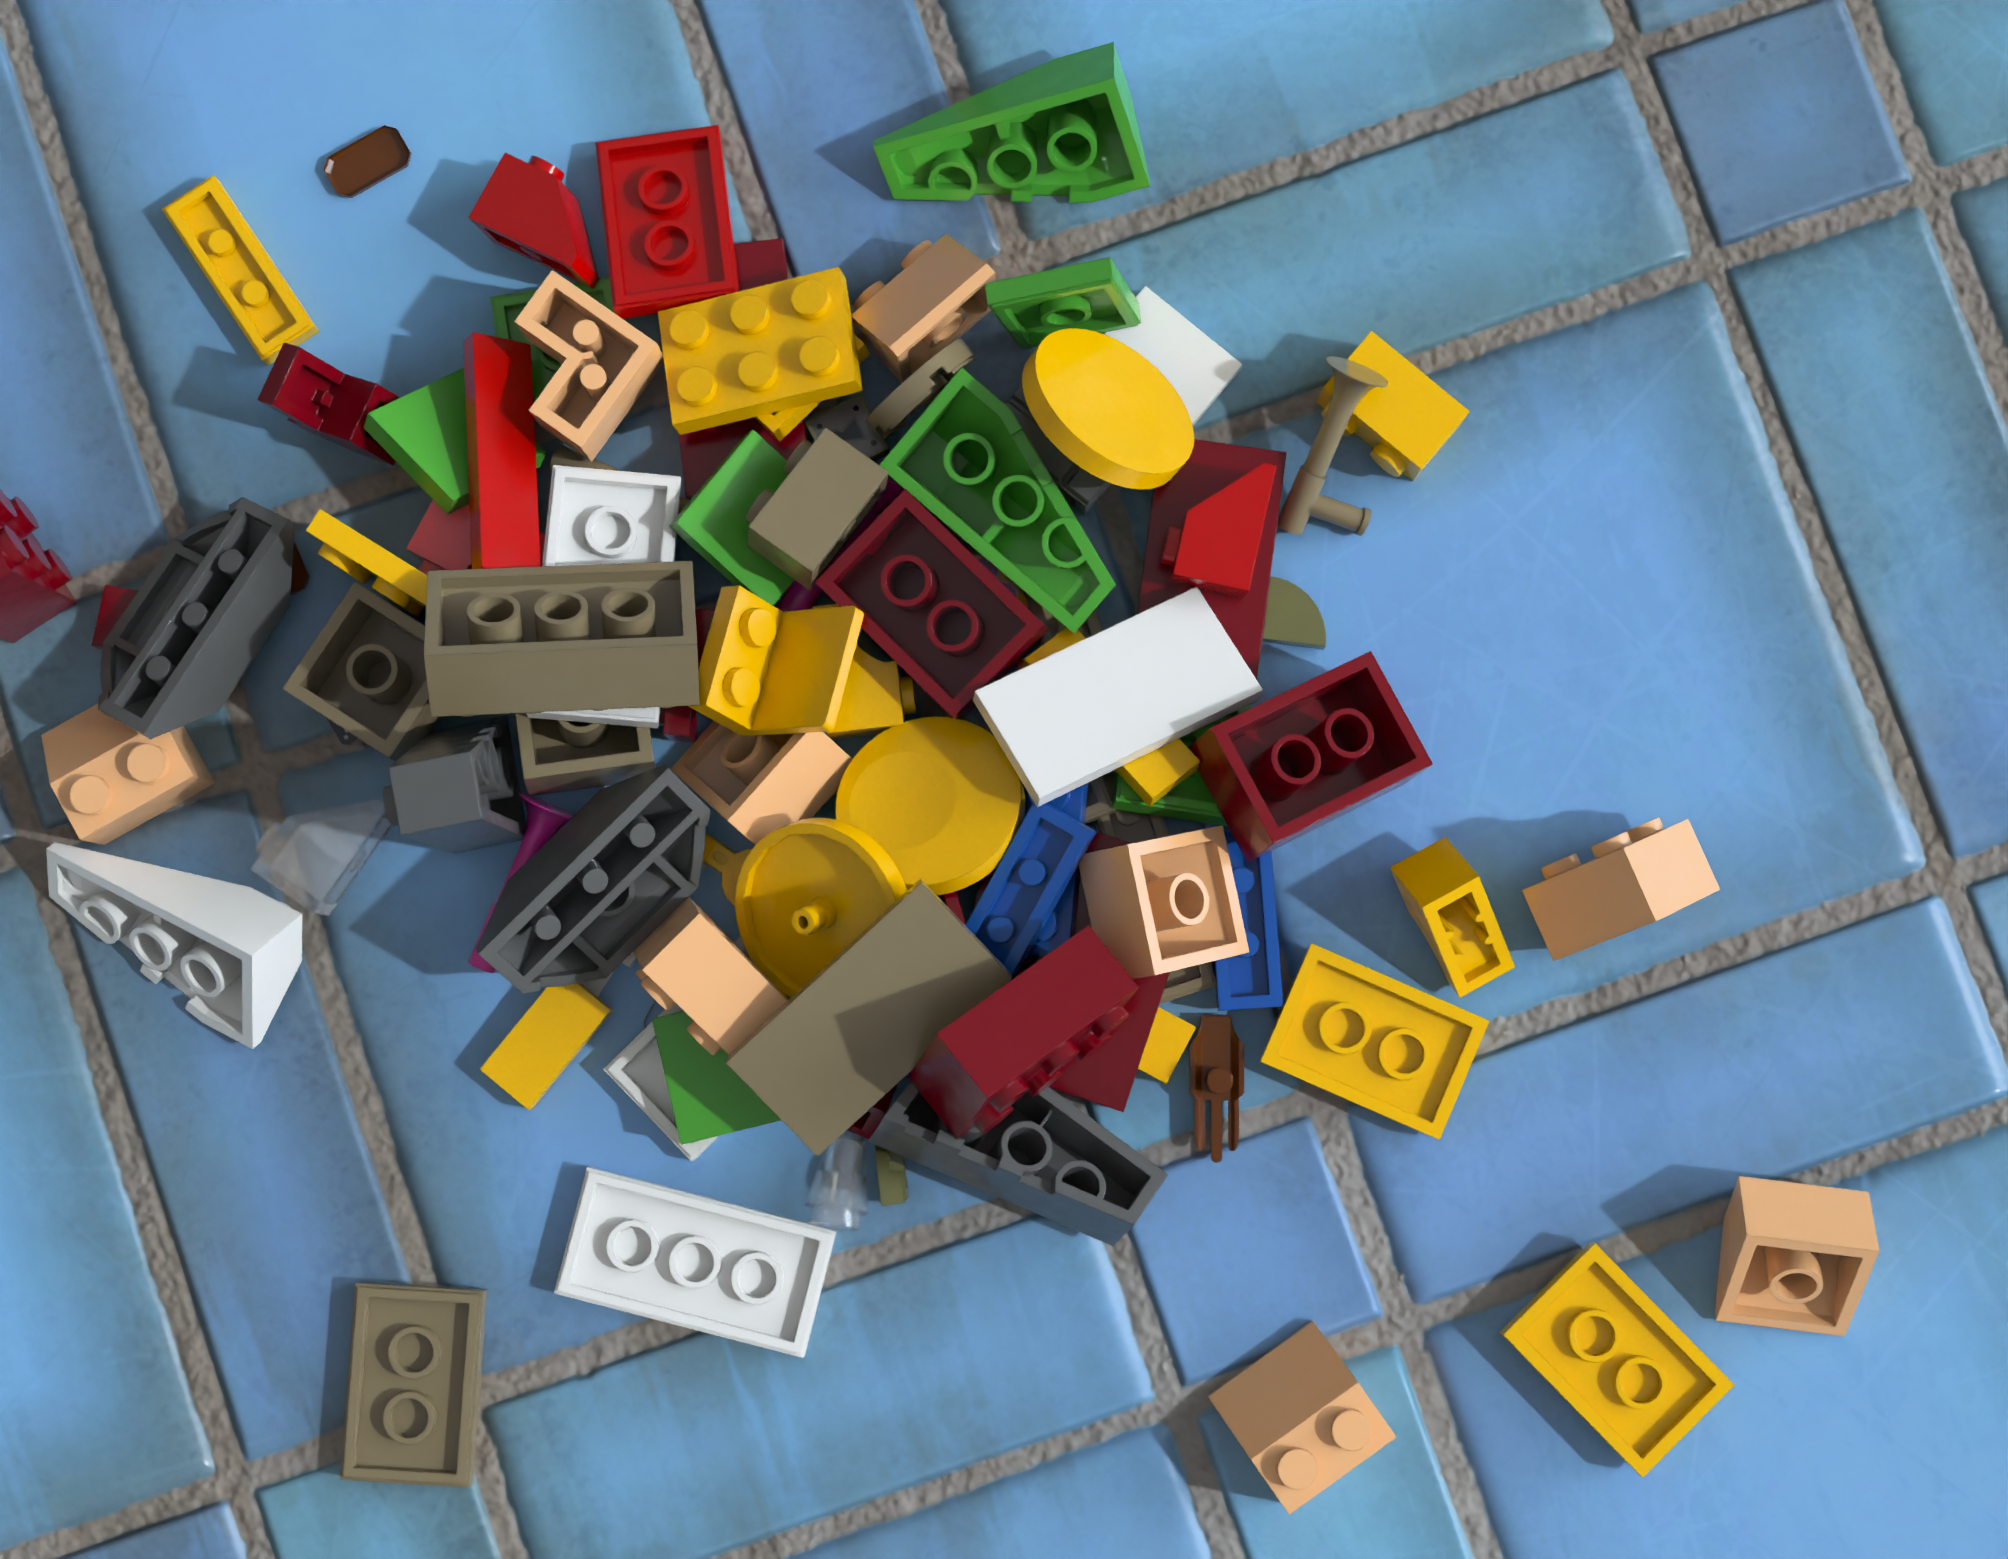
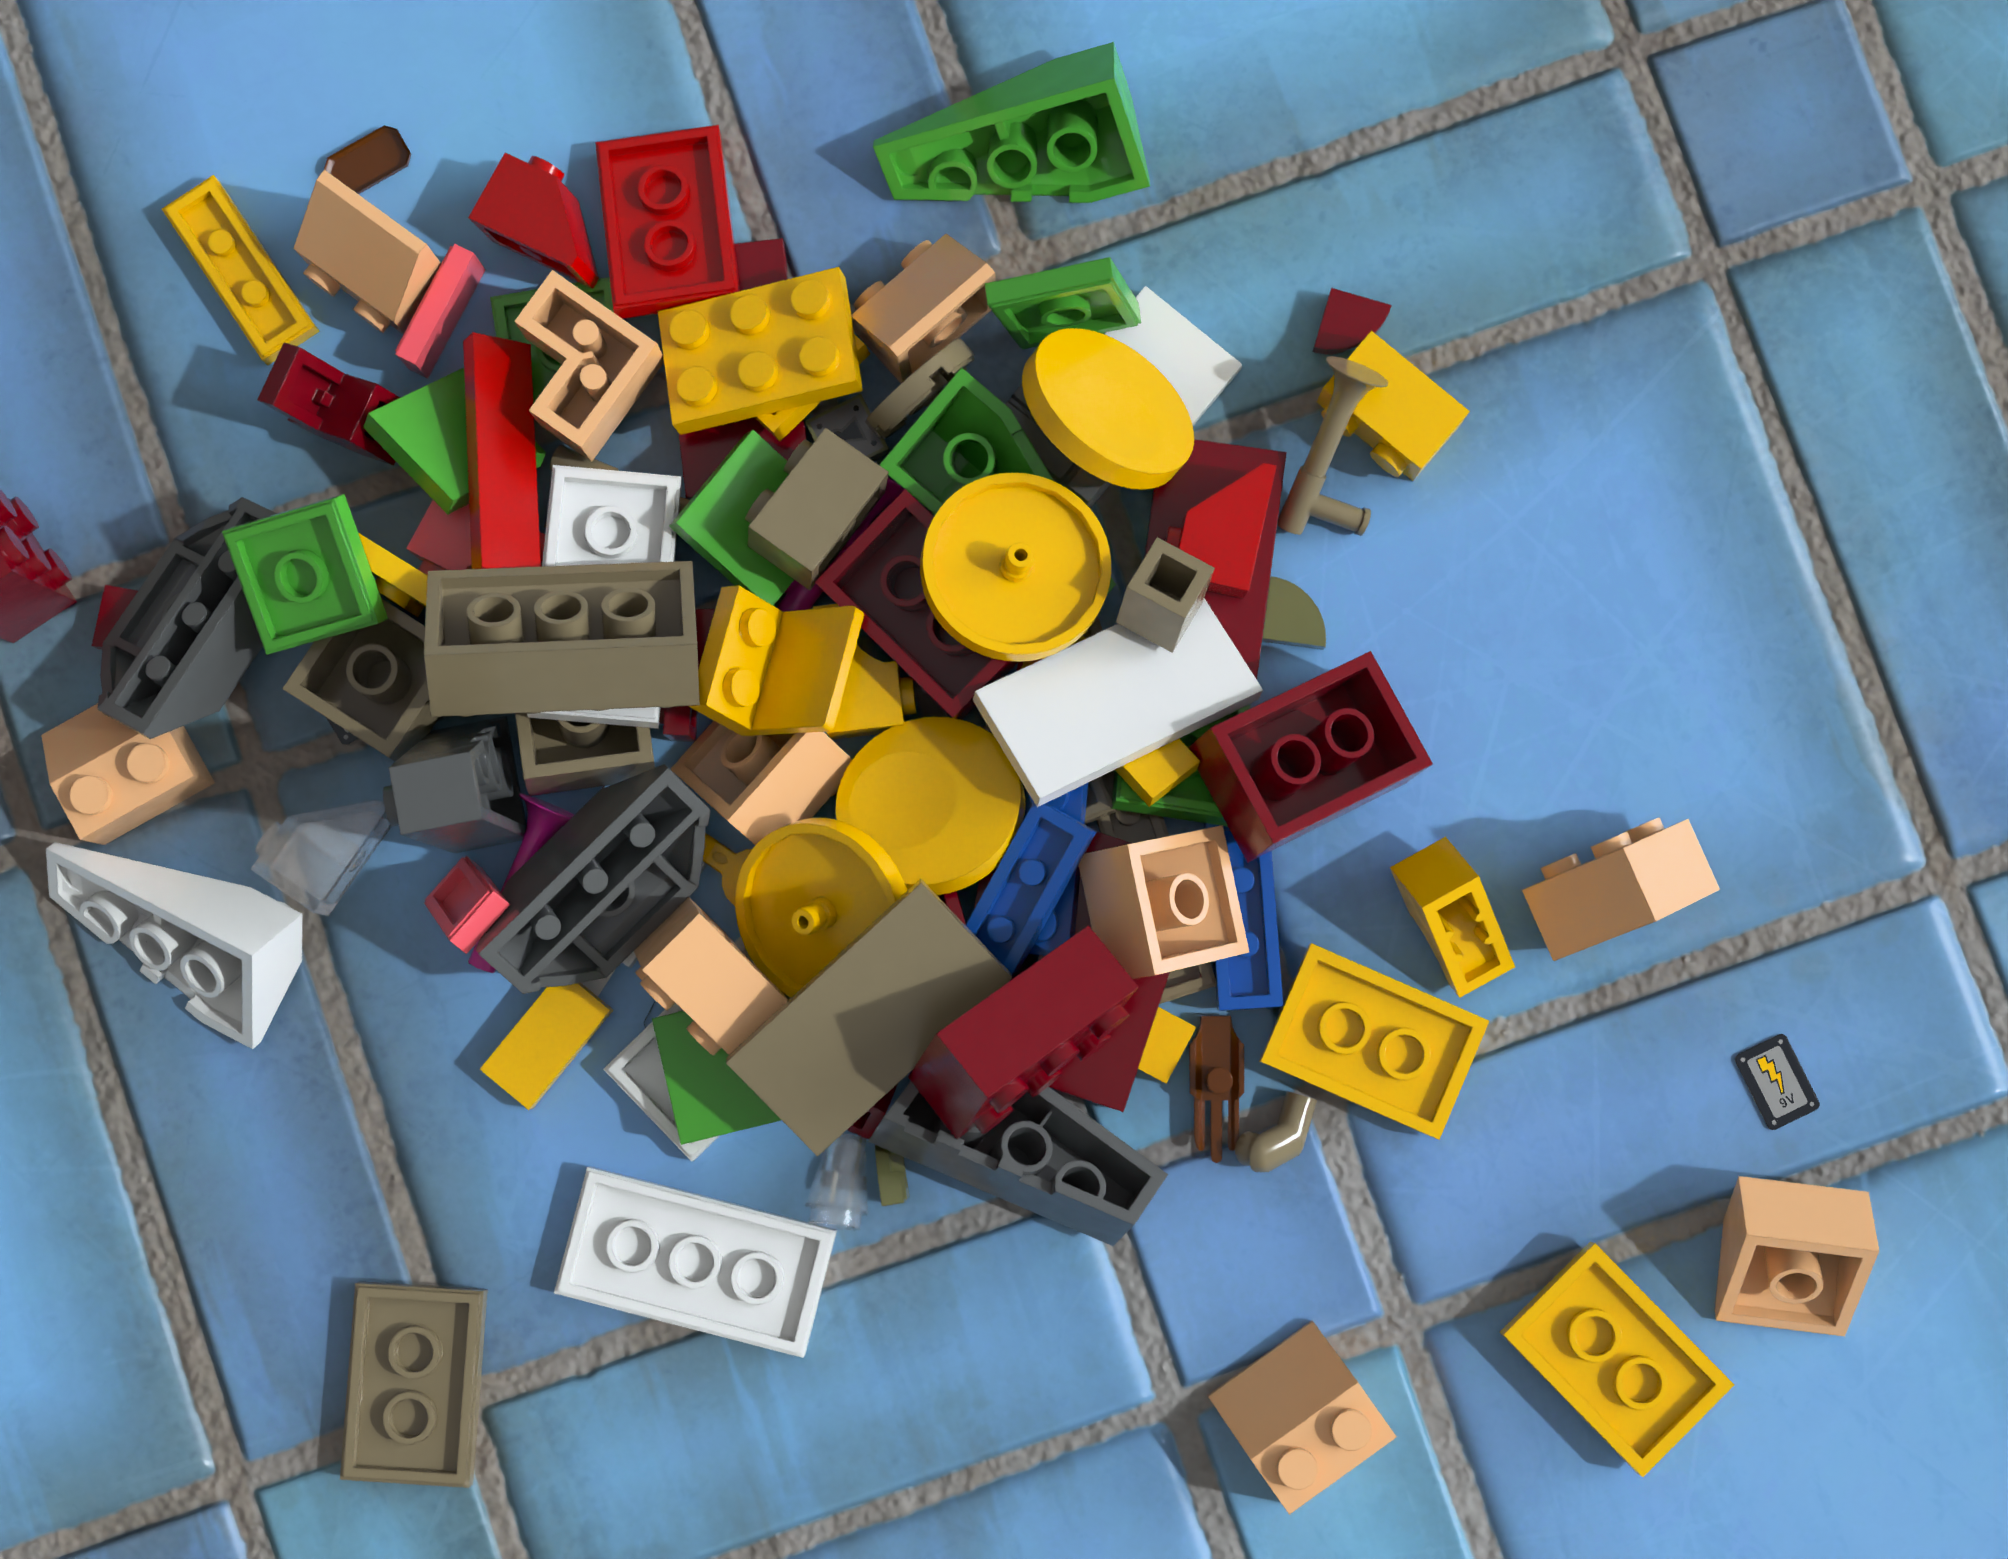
none -> bright green tile [222,494,388,655]
none -> light nougat slope [293,170,441,334]
none -> coral tile [395,243,486,379]
none -> coral tile [424,855,510,954]
none -> yellow piece [920,472,1111,662]
none -> dark tan brick [1116,537,1215,653]
none -> dark tan arm [1235,1091,1317,1173]
none -> dark red tile [1312,288,1392,355]
none -> sticker [1735,1034,1820,1130]

